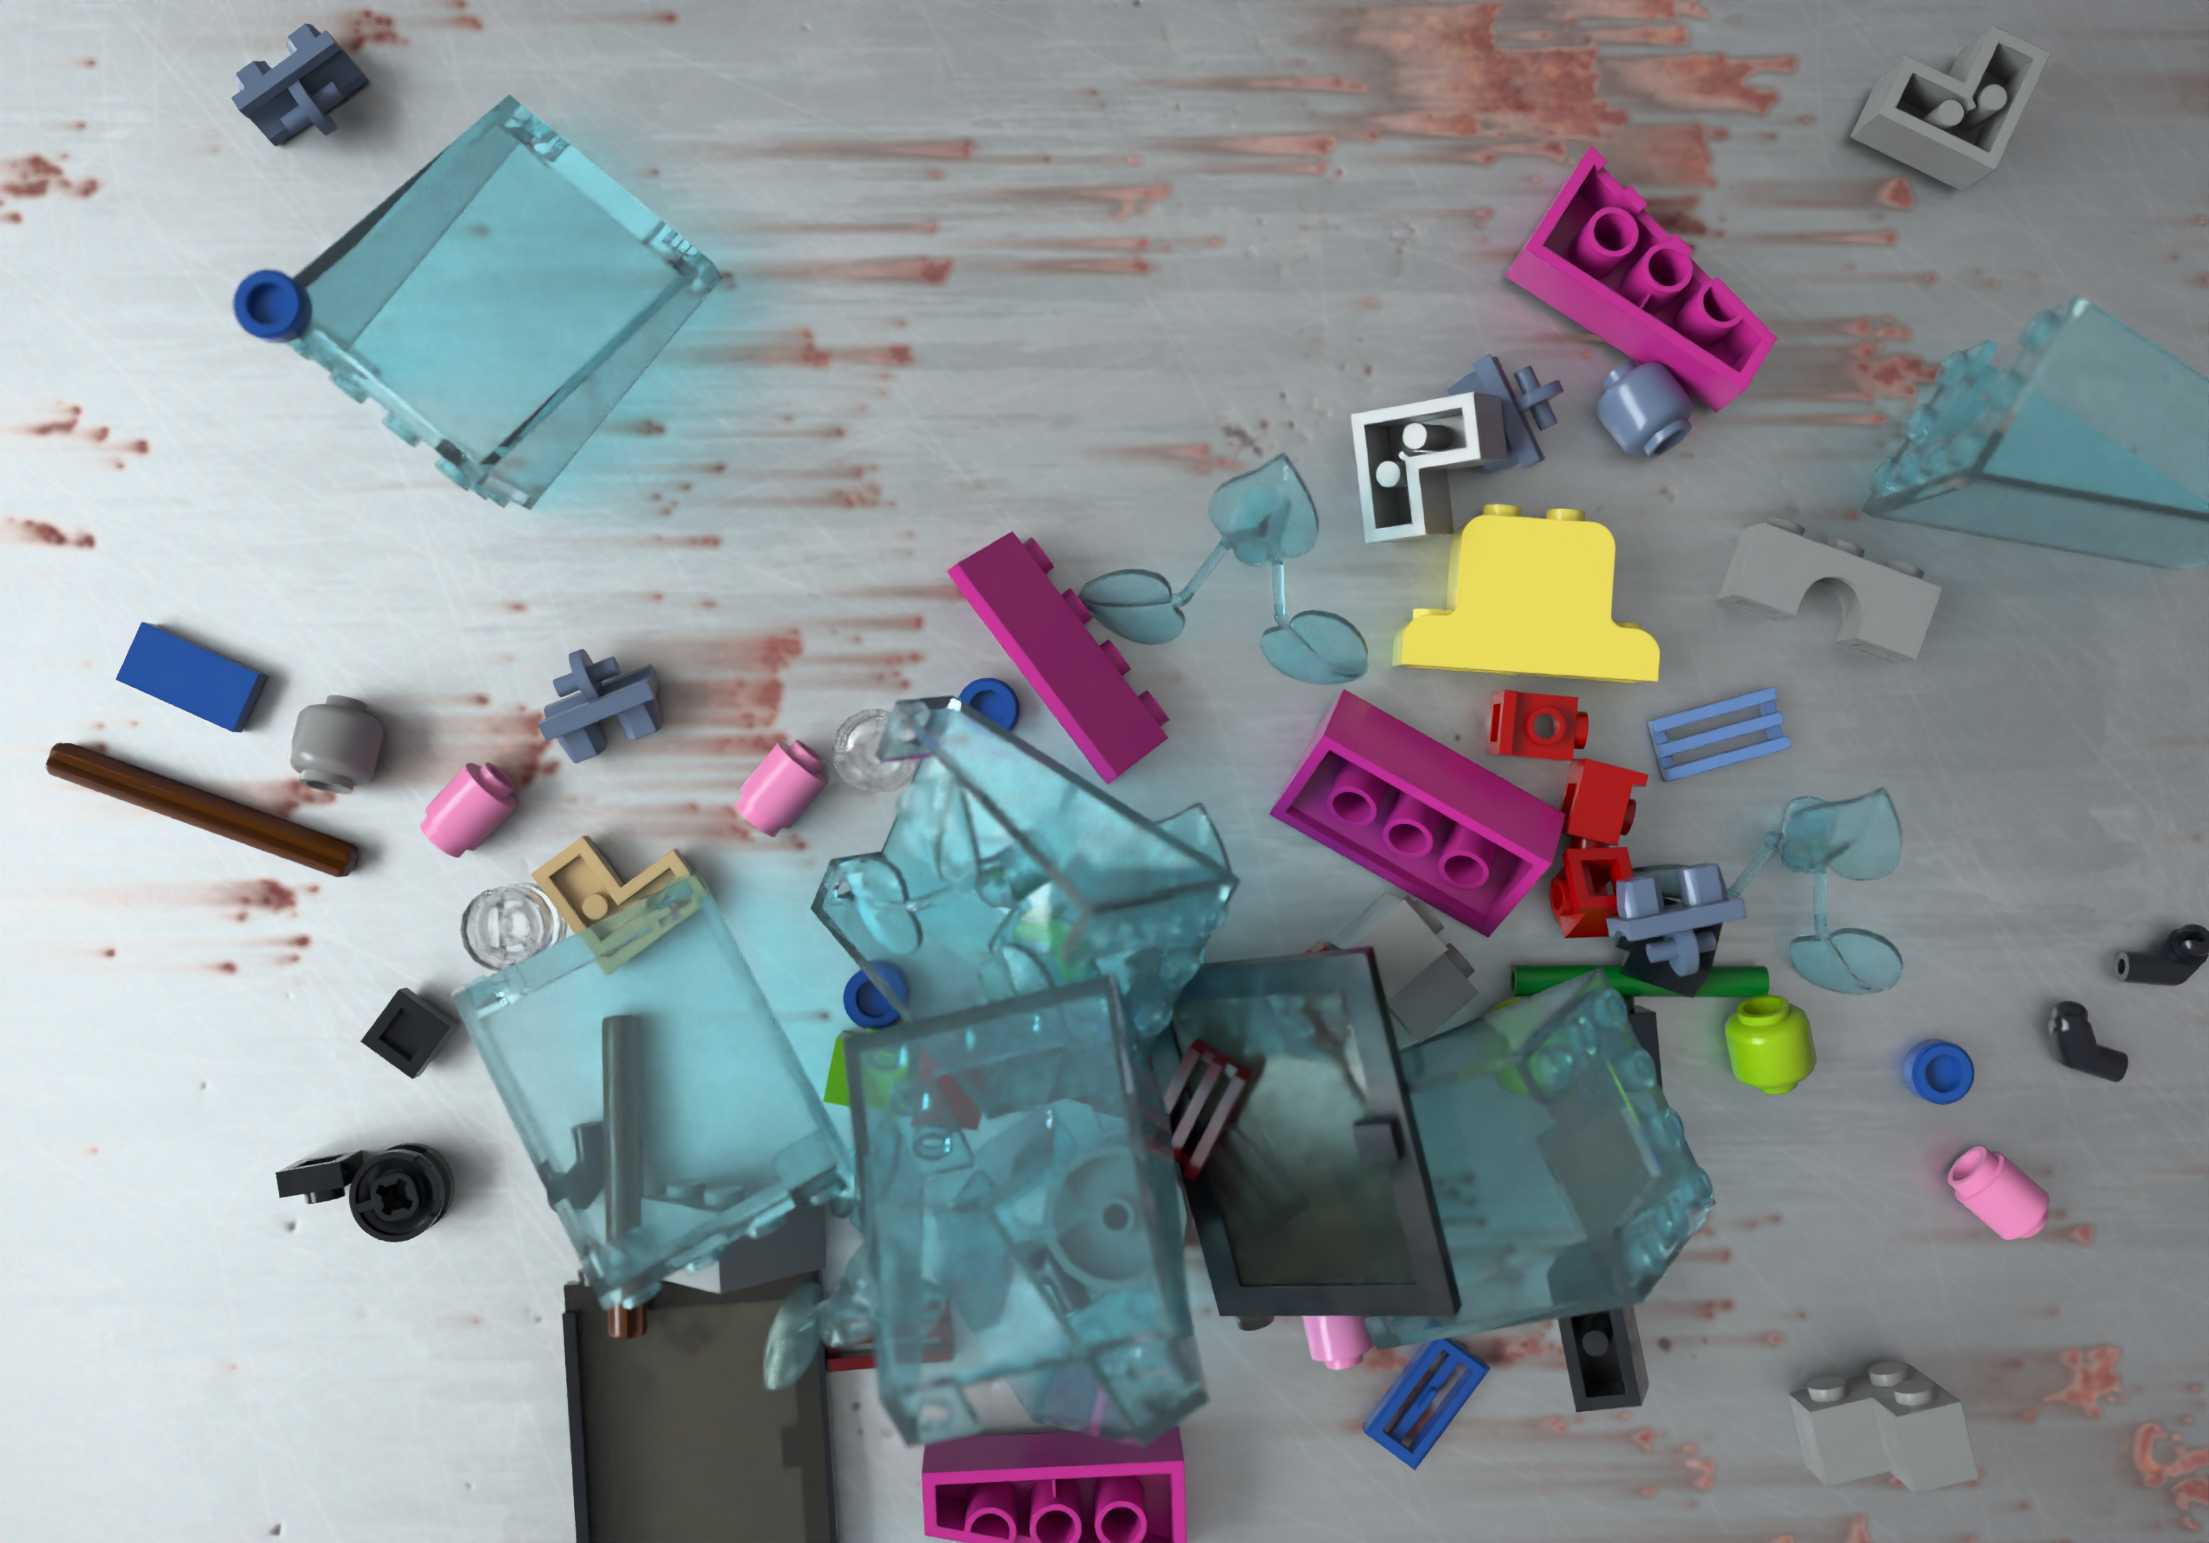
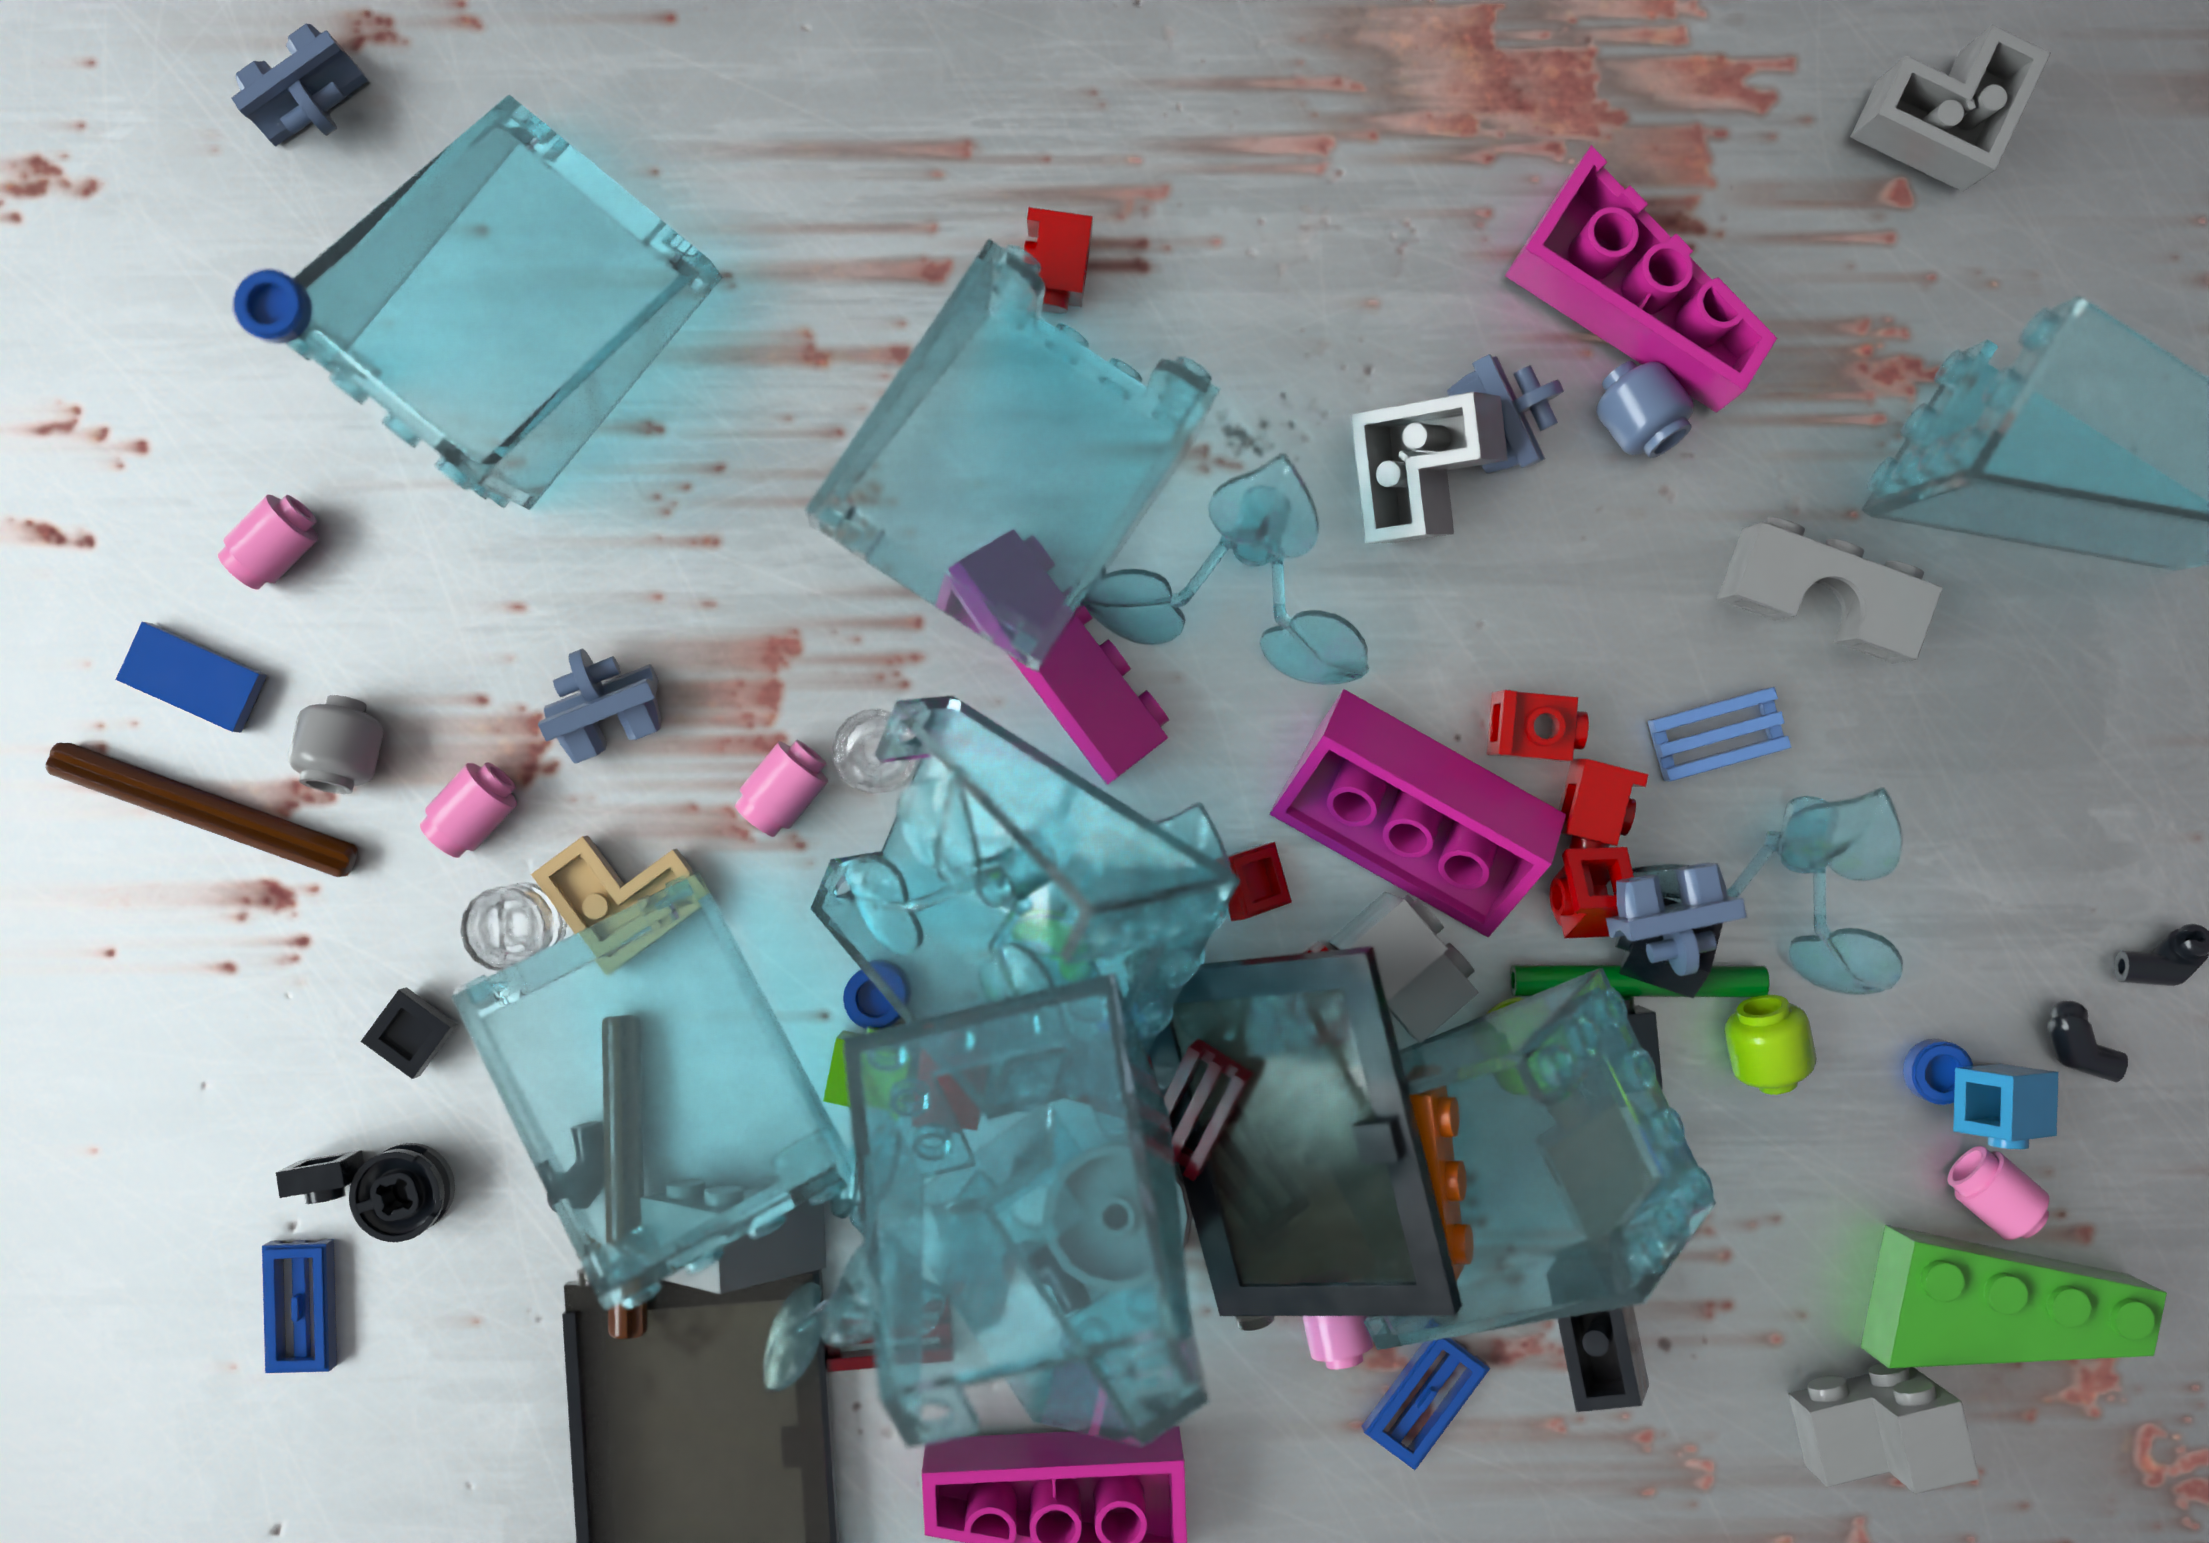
blue tile [956,678,1020,741] -> none
light yellow brick [1392,504,1660,684] -> none
none -> bright pink brick [218,495,318,590]
none -> blue tile [262,1239,337,1373]
none -> clear light blue windscreen [805,239,1220,673]
none -> red brick [1021,207,1093,313]
none -> red tile [1214,842,1292,921]
none -> orange plate [1409,1075,1474,1281]
none -> bright green wedge [1860,1225,2167,1368]
none -> dark azure brick [1953,1064,2059,1149]

